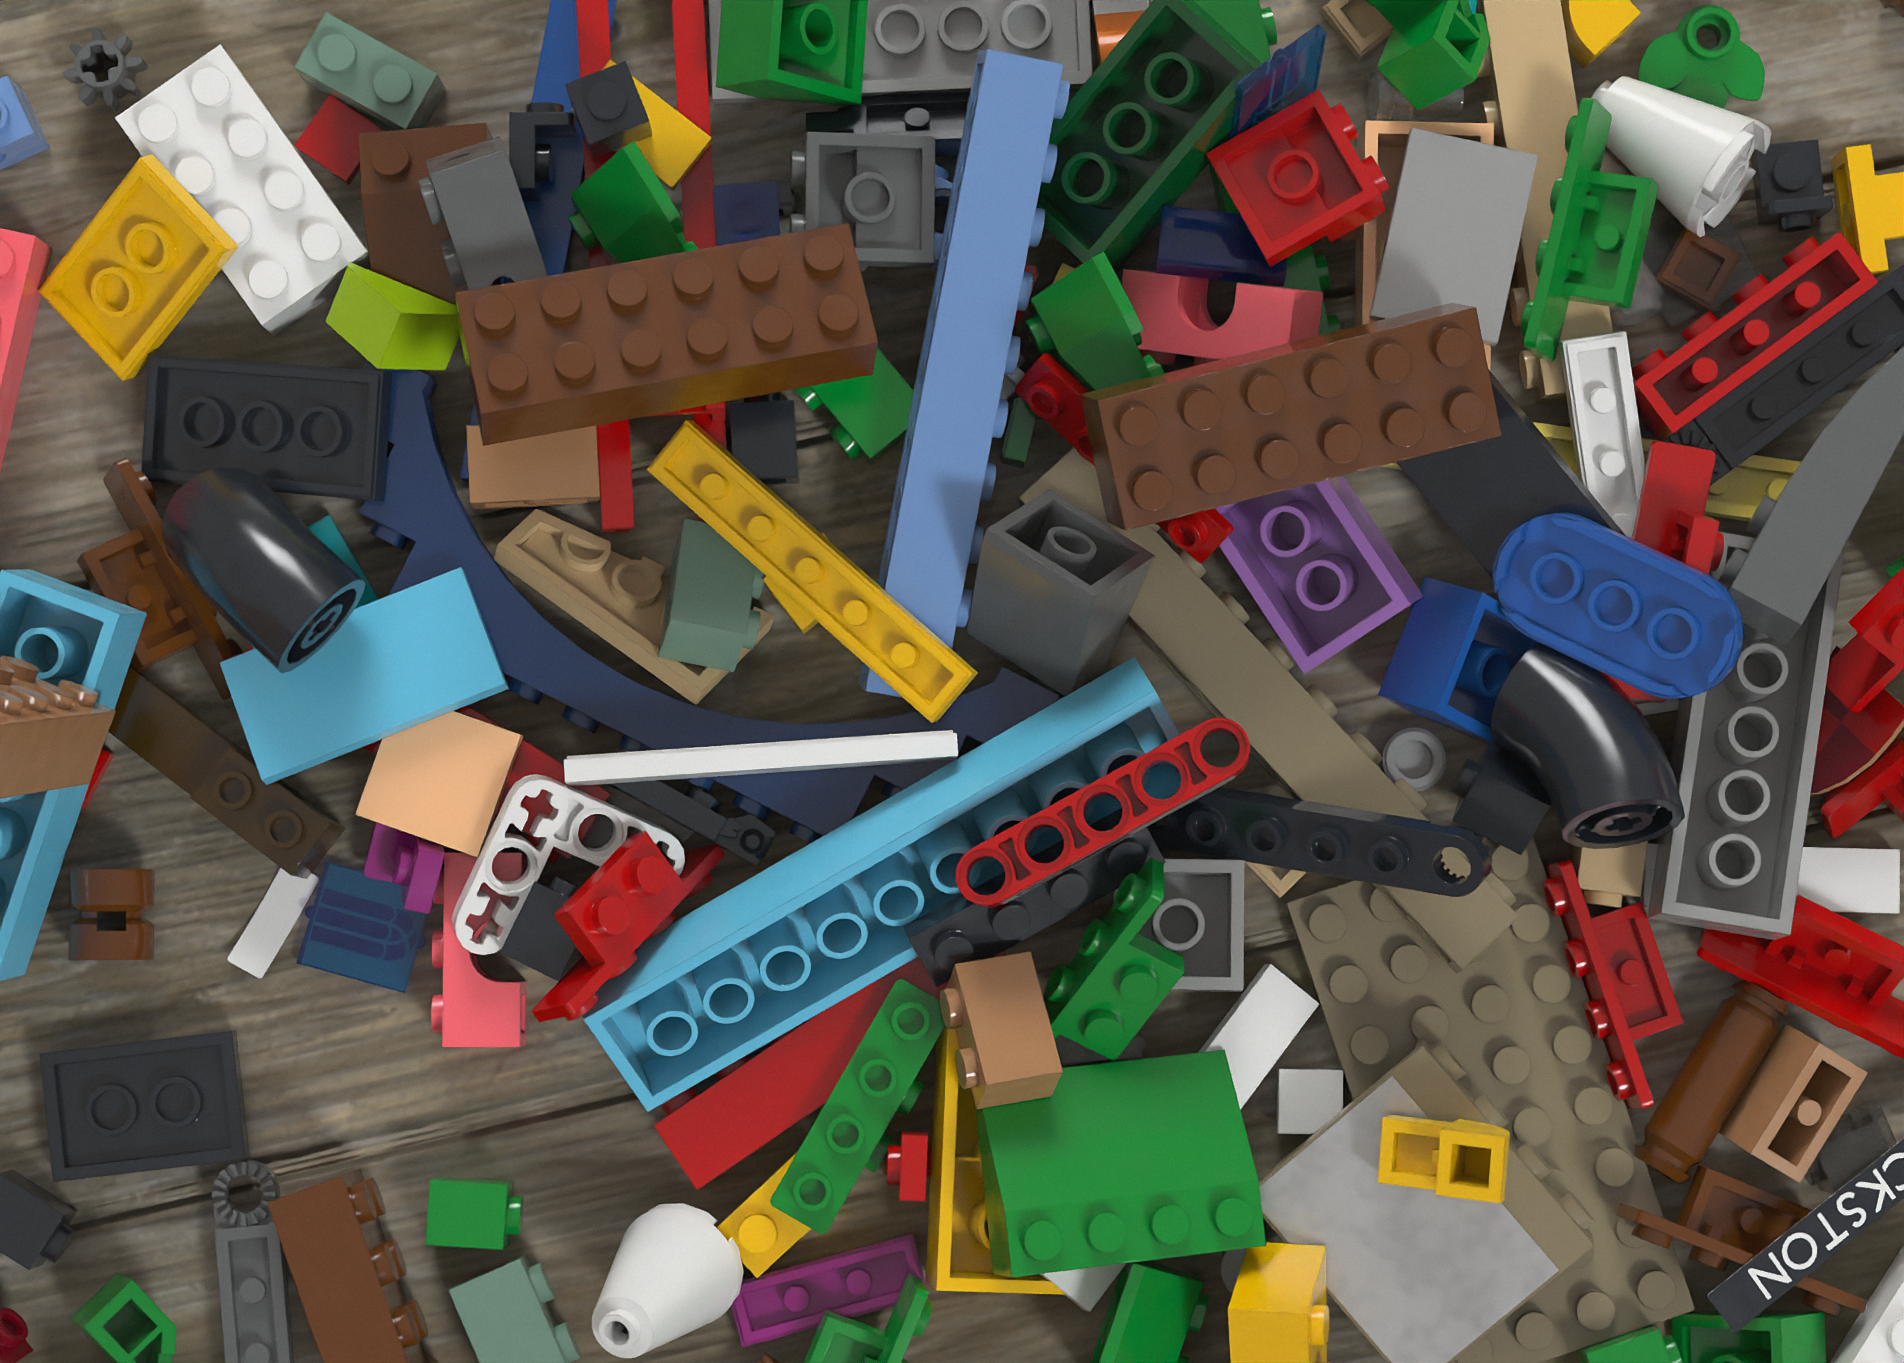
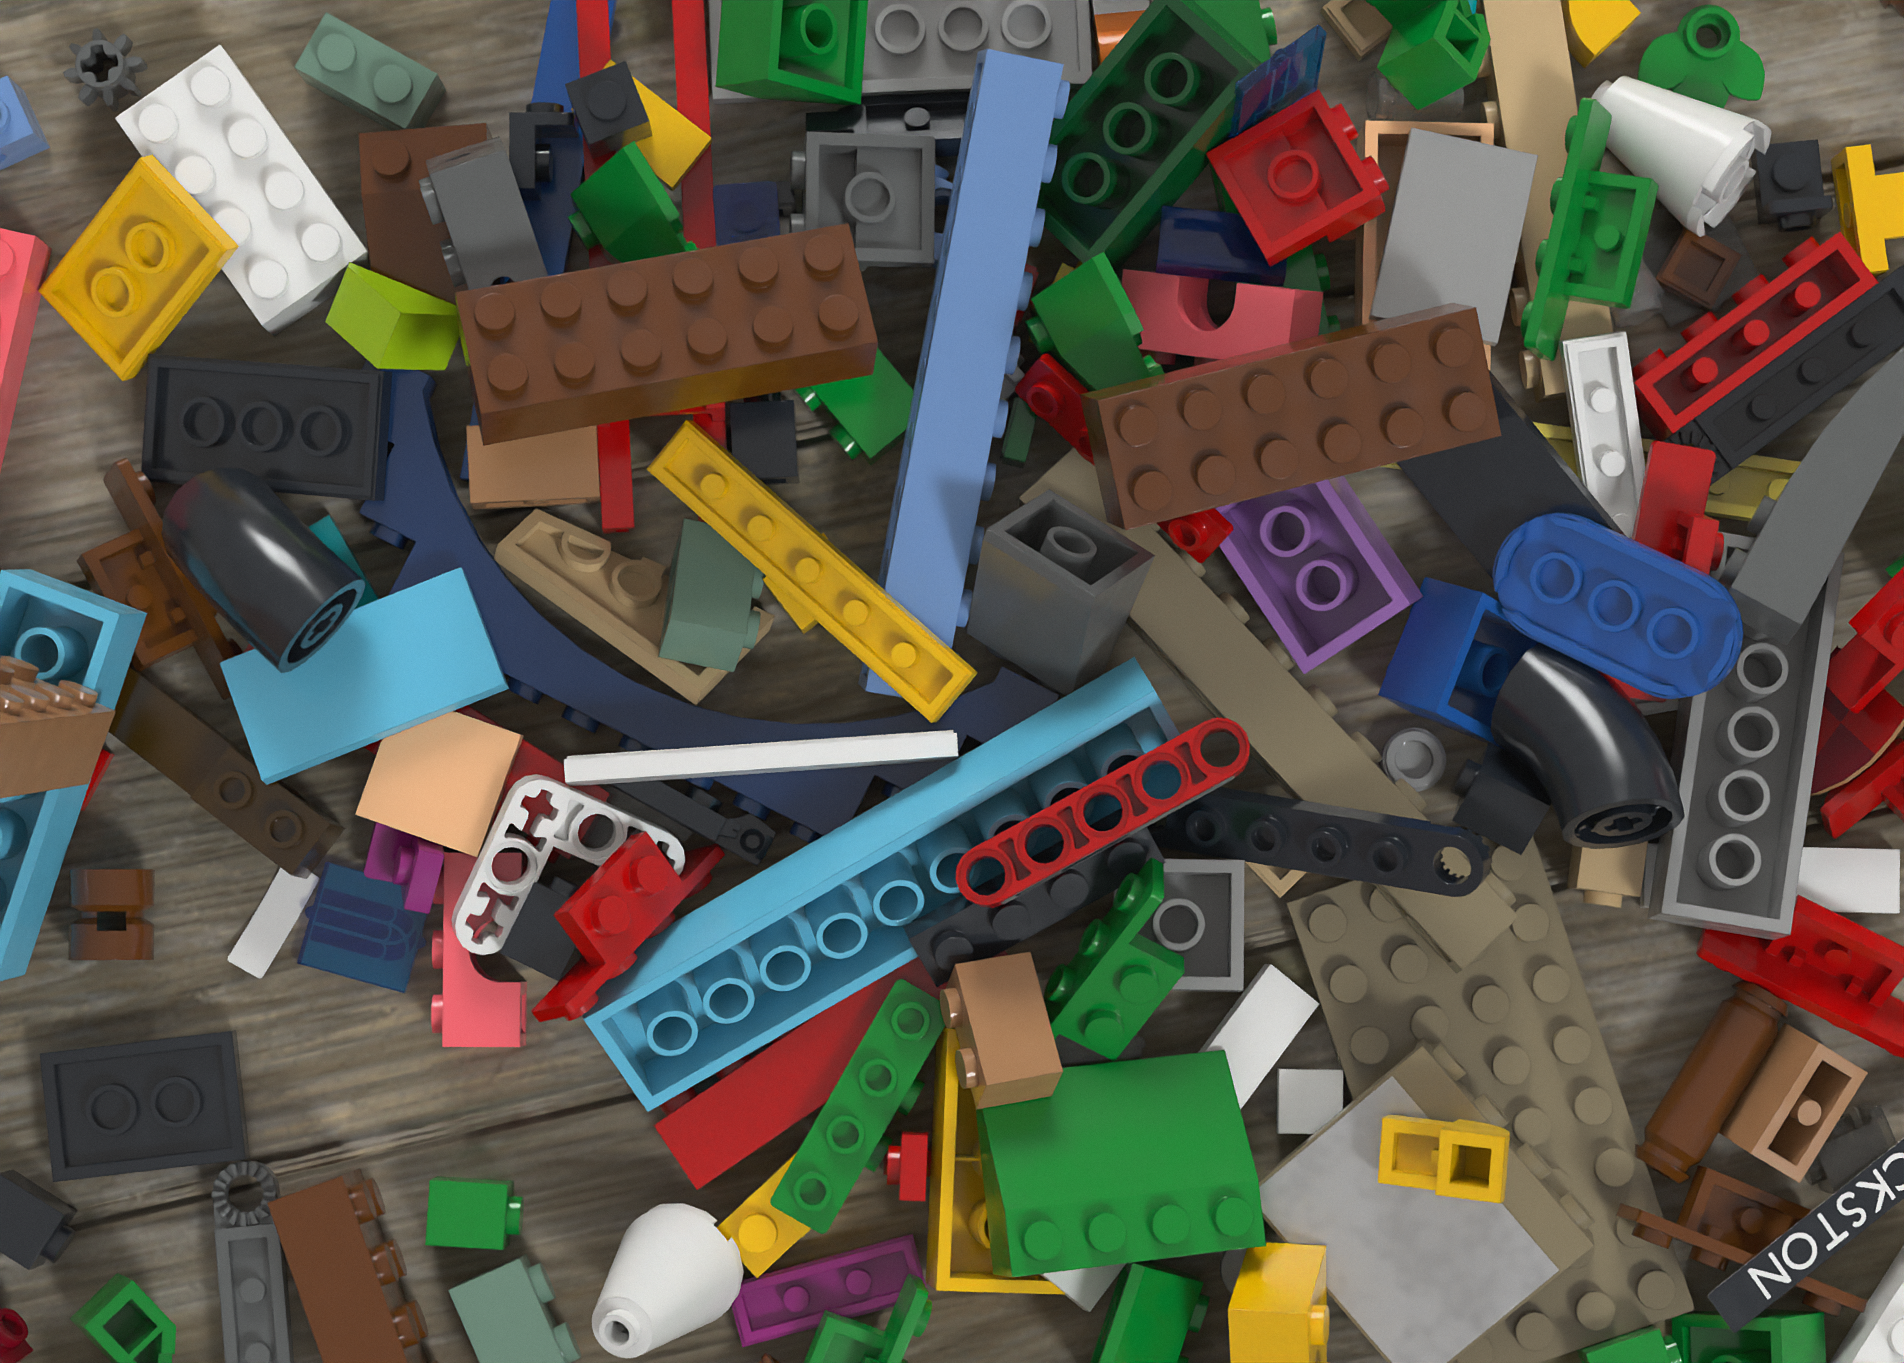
red tile [294,94,383,185] -> none
red bracket [1542,859,1684,1110] -> none

